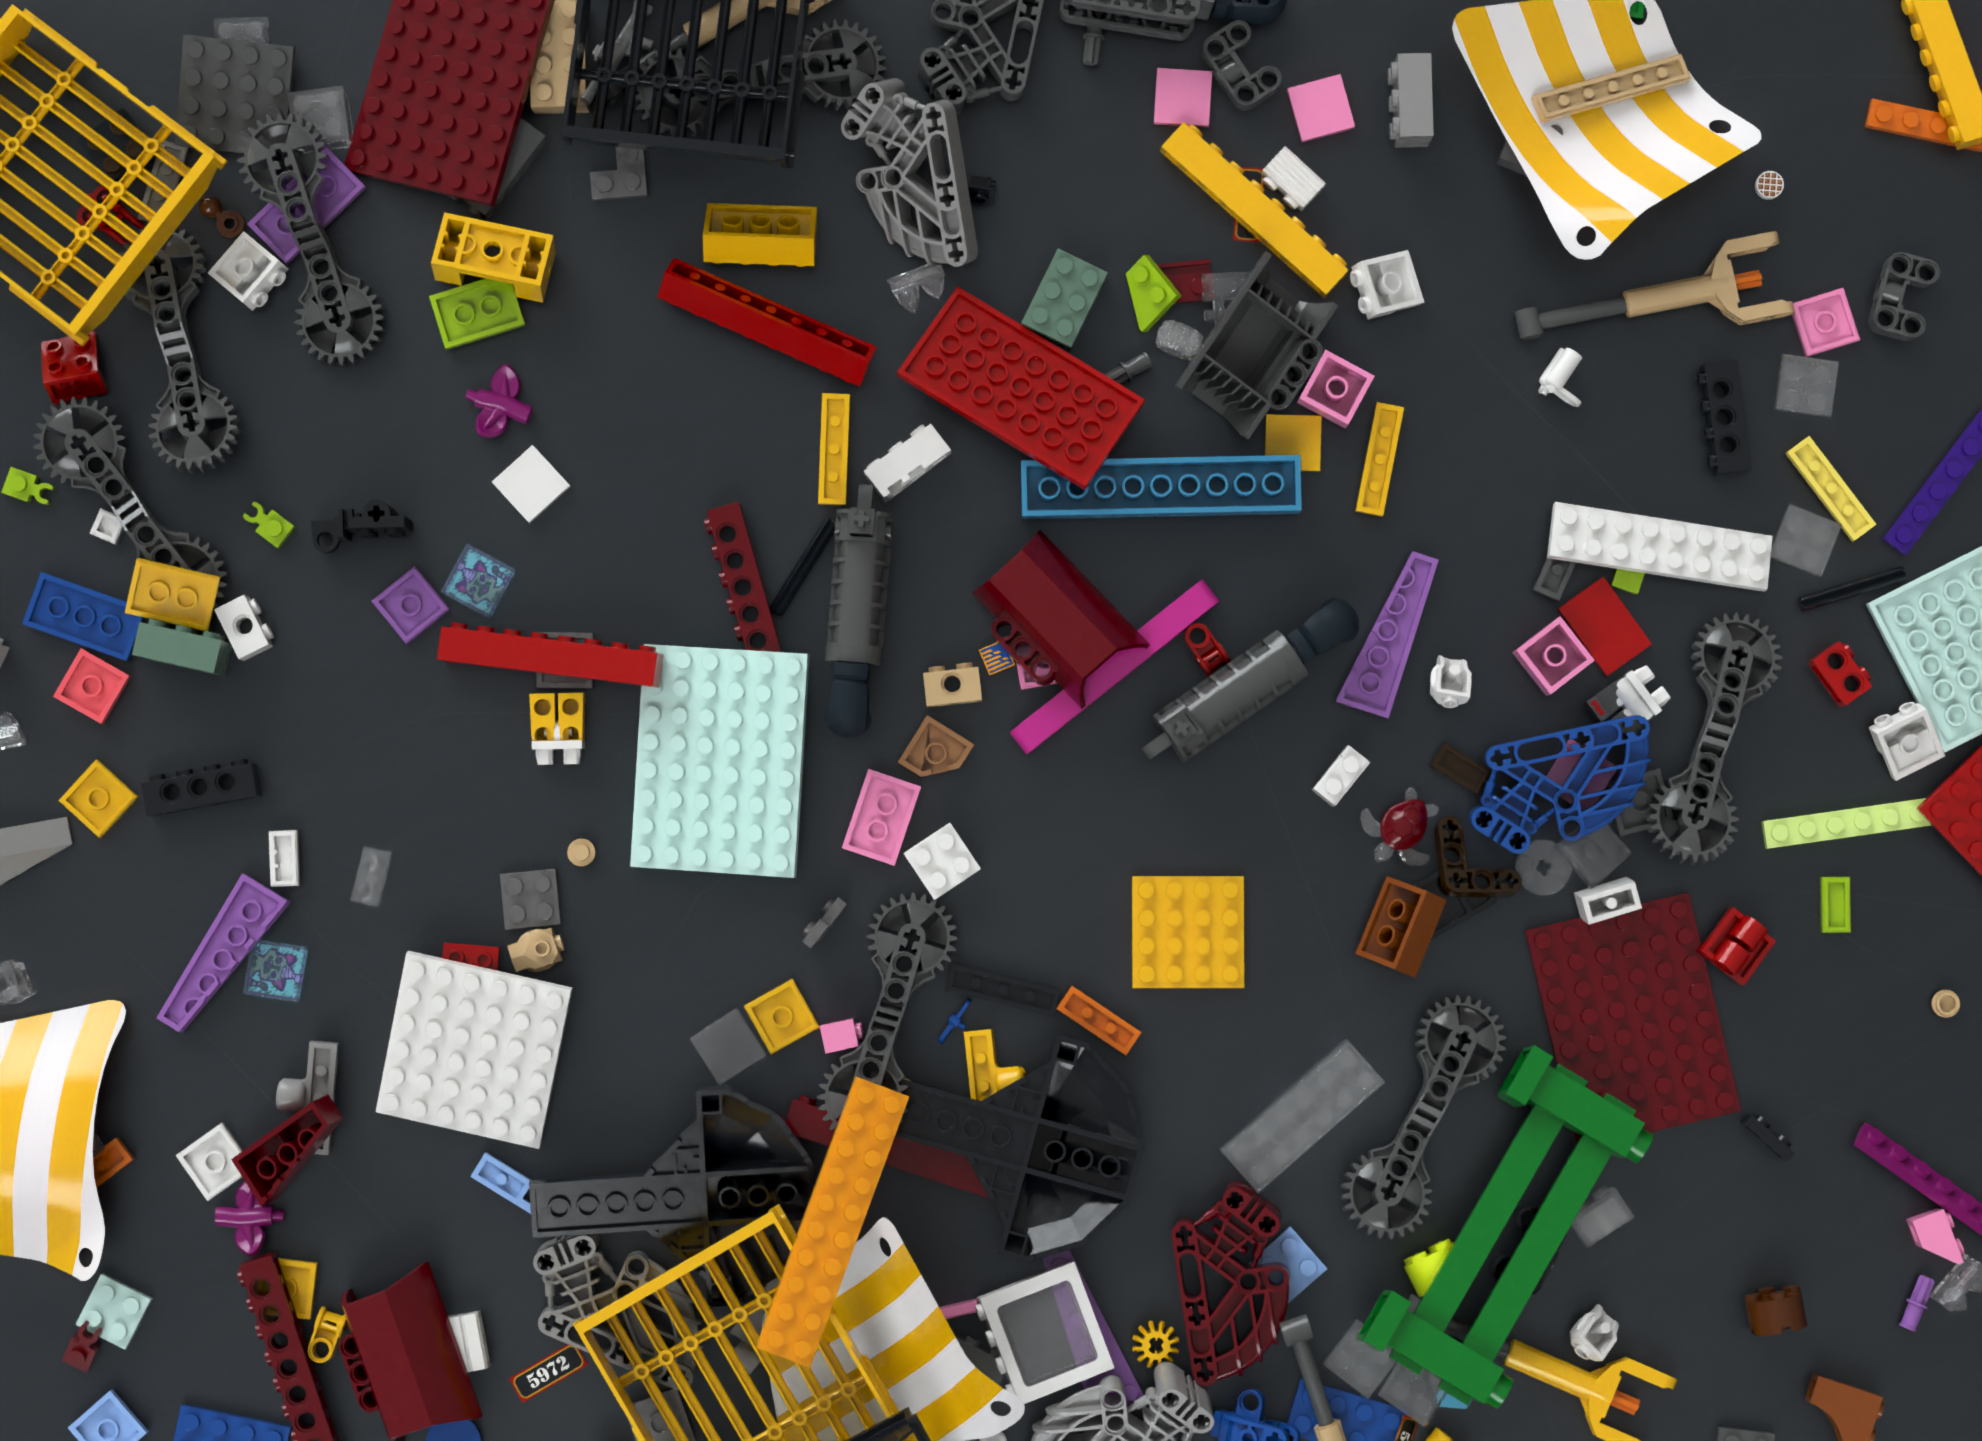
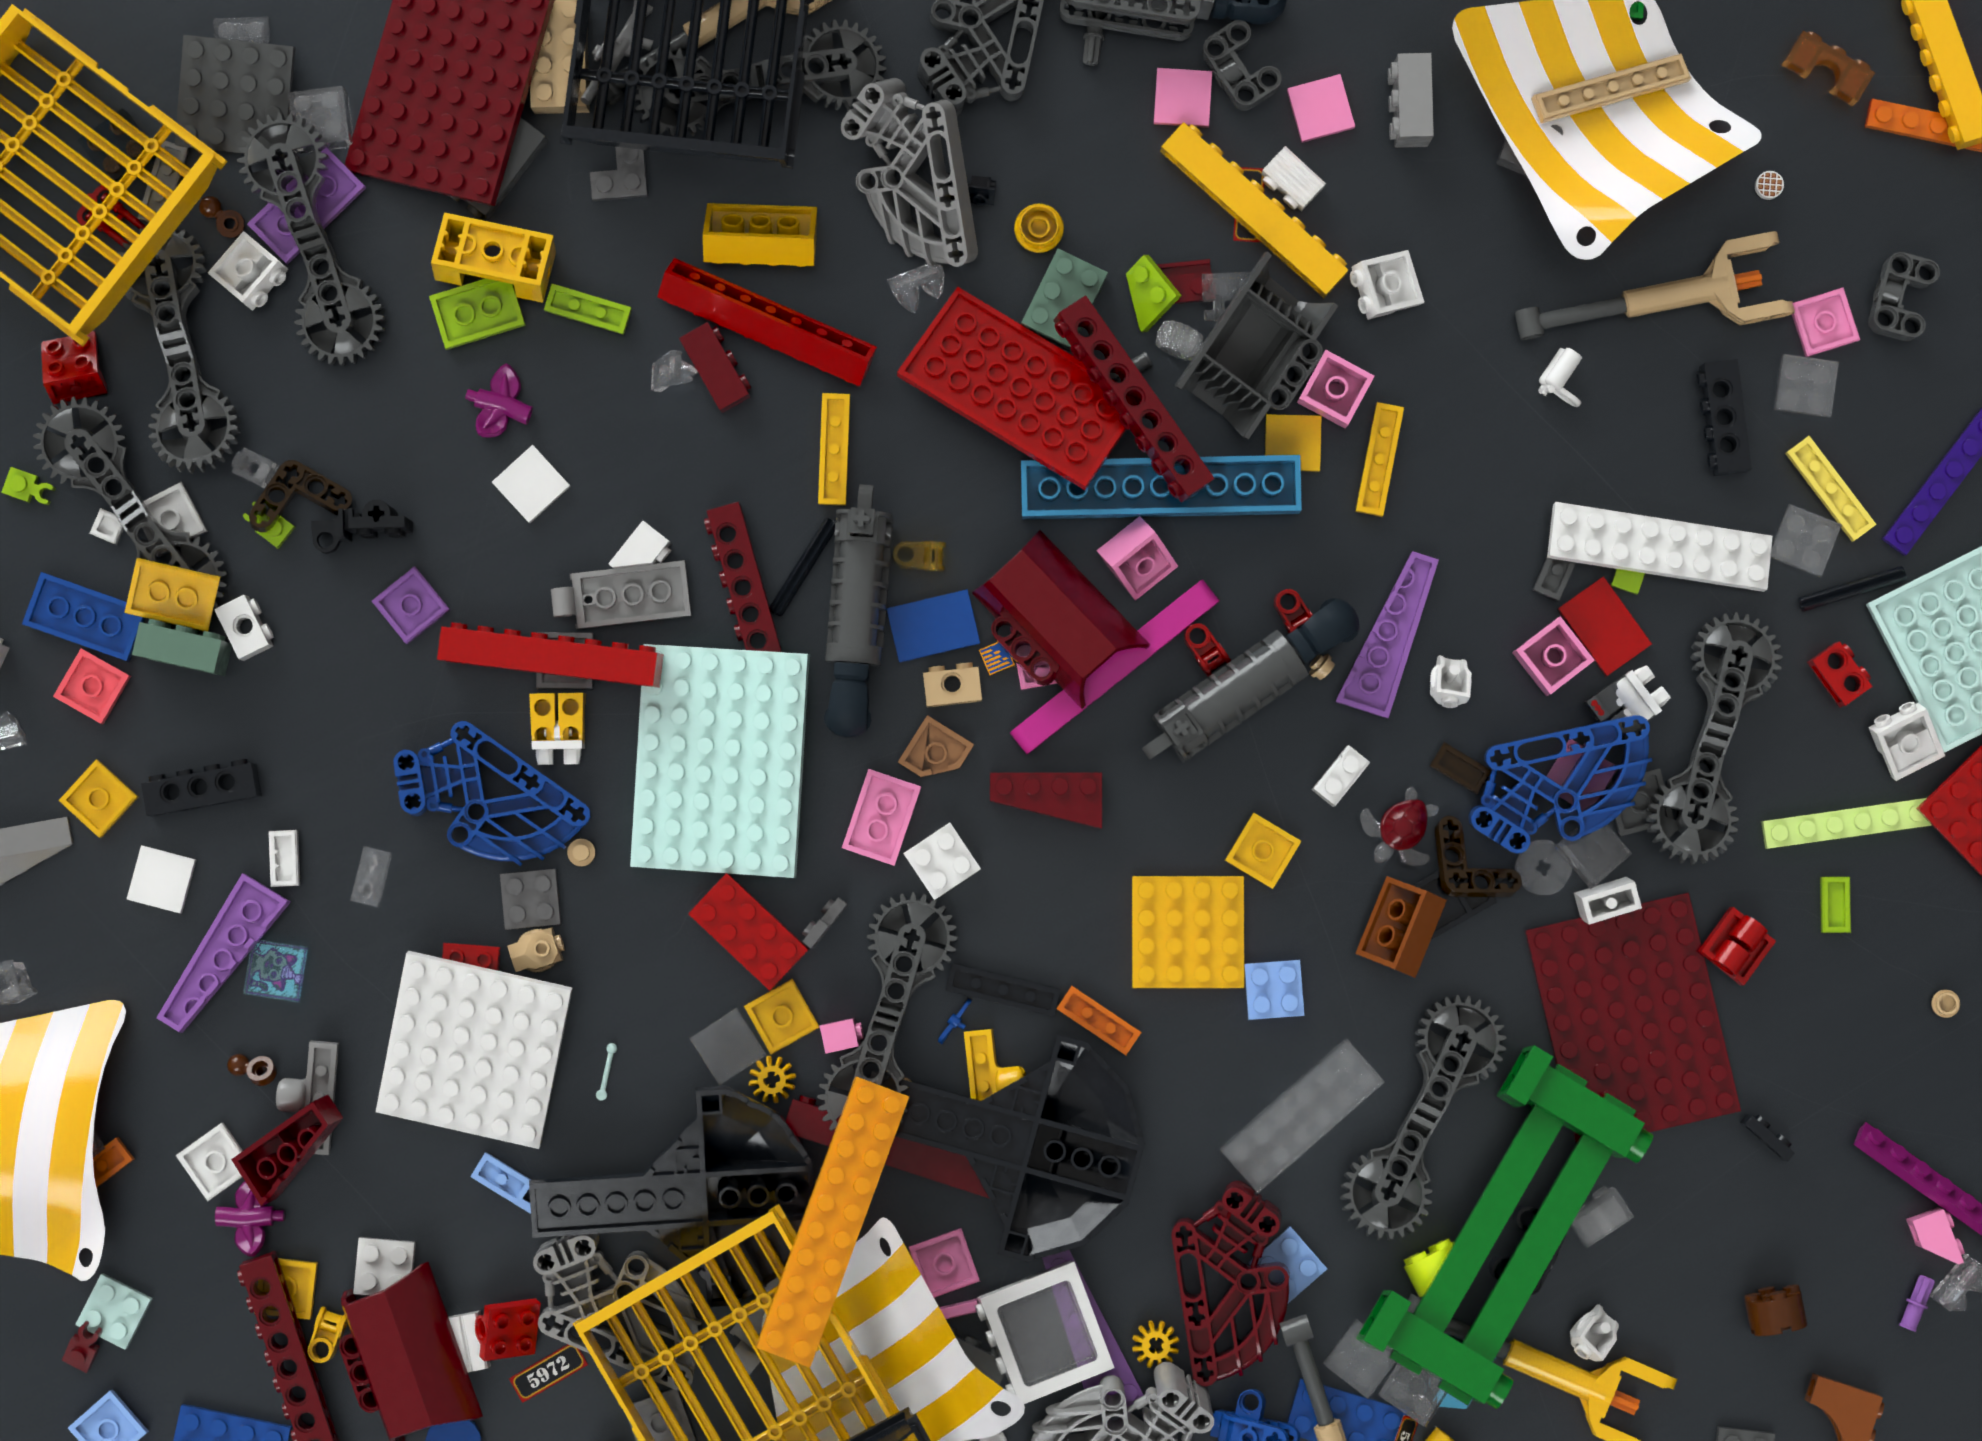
clear light blue tile [441,543,516,619] -> none
white wedge [864,424,951,503] -> none
none -> white tile [127,845,197,914]
none -> white tile [142,482,208,557]
none -> reddish brown plate [227,1054,277,1086]
none -> clear brick [231,447,279,489]
none -> dark brown beam [249,460,352,532]
none -> white plate [353,1237,416,1295]
none -> blue beam [394,721,591,866]
none -> red plate [475,1298,541,1361]
none -> lime plate [544,284,632,335]
none -> light grey hinge [551,560,692,630]
none -> light aqua hinge [596,1043,617,1101]
none -> white slope [608,521,671,568]
none -> clear tile [651,350,698,392]
none -> dark red brick [679,322,751,413]
none -> red brick [688,873,810,991]
none -> yellow gear [749,1056,796,1103]
none -> blue tile [886,589,980,663]
none -> clear yellow piece [893,541,946,571]
none -> bright pink tile [909,1228,980,1298]
none -> dark red wedge [990,773,1102,829]
none -> yellow piece [1014,203,1064,253]
none -> dark red brick [1053,295,1215,503]
none -> bright pink slope [1096,516,1178,601]
none -> yellow plate [1225,812,1301,889]
none -> light blue plate [1244,960,1304,1020]
none -> red piece [1274,589,1313,634]
none -> tan plate [1309,654,1335,680]
none -> clear orange arch [1781,31,1875,106]

